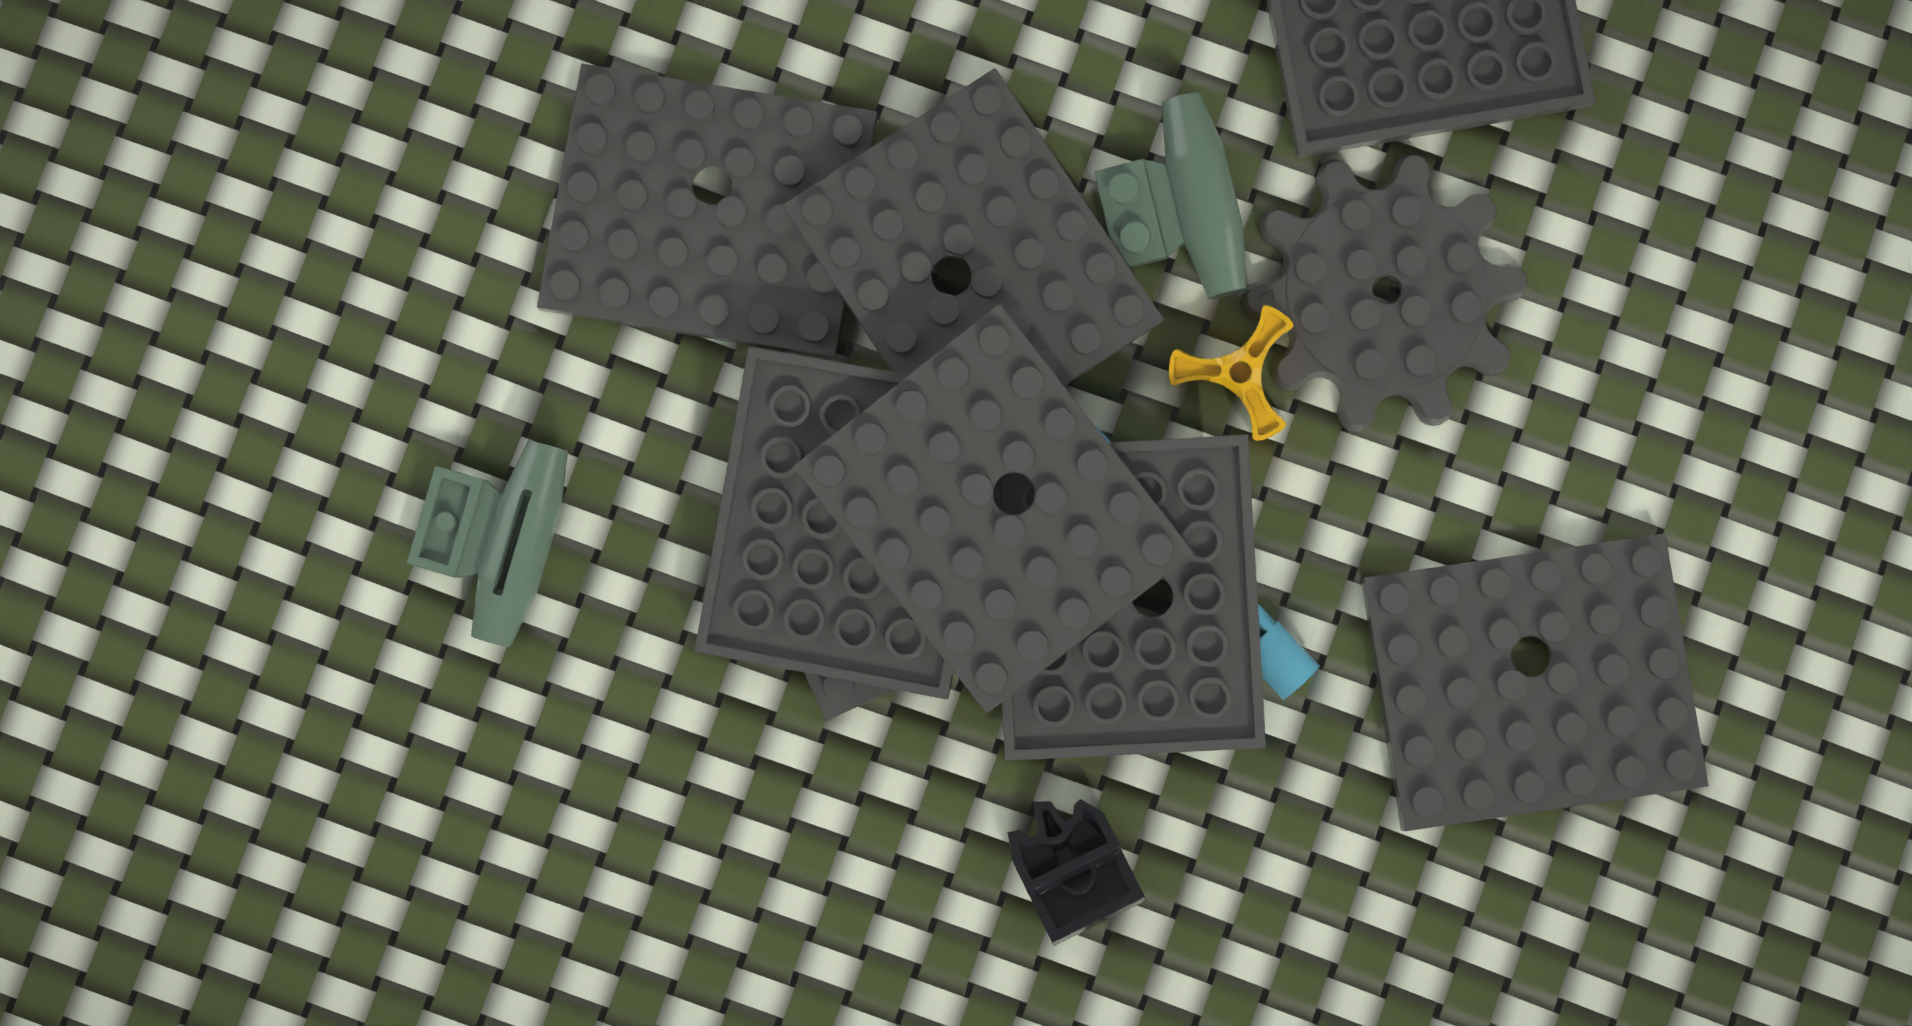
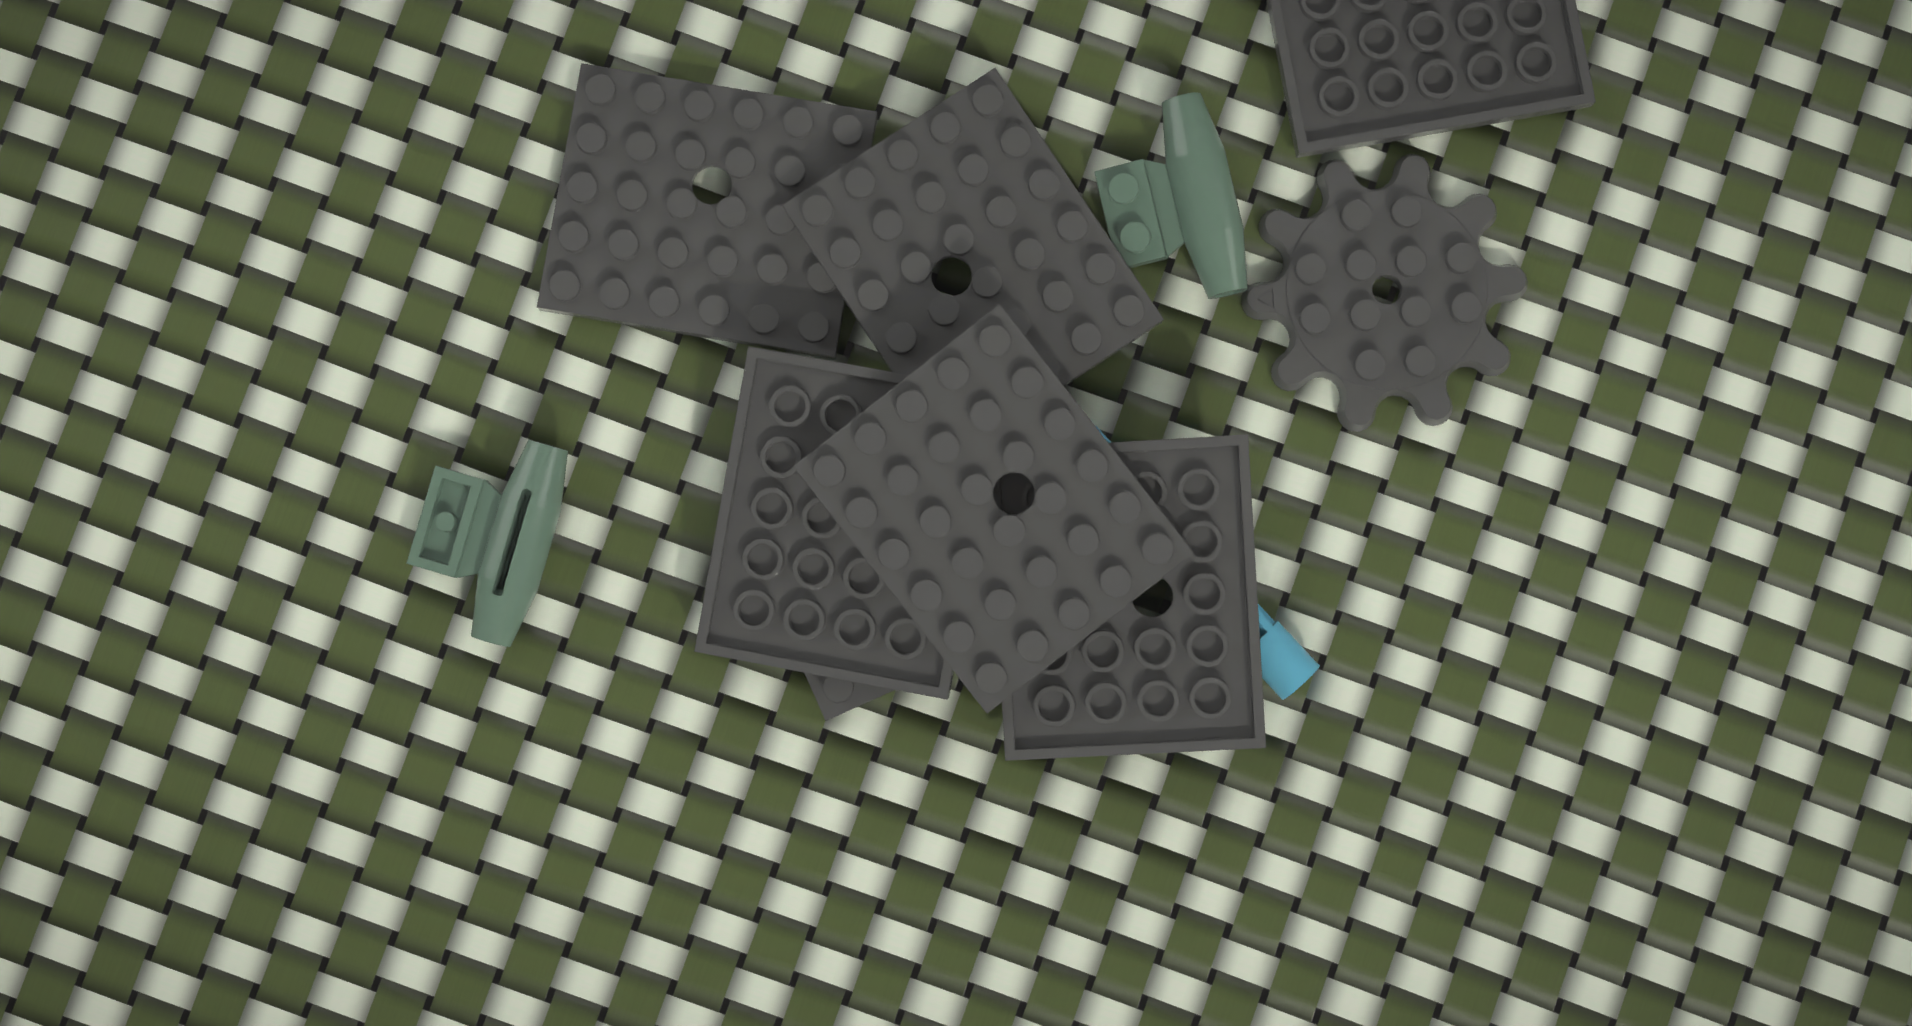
black plate [1007,799,1146,946] -> none
yellow piece [1169,305,1293,441] -> none
dark grey plate [1361,533,1709,831] -> none

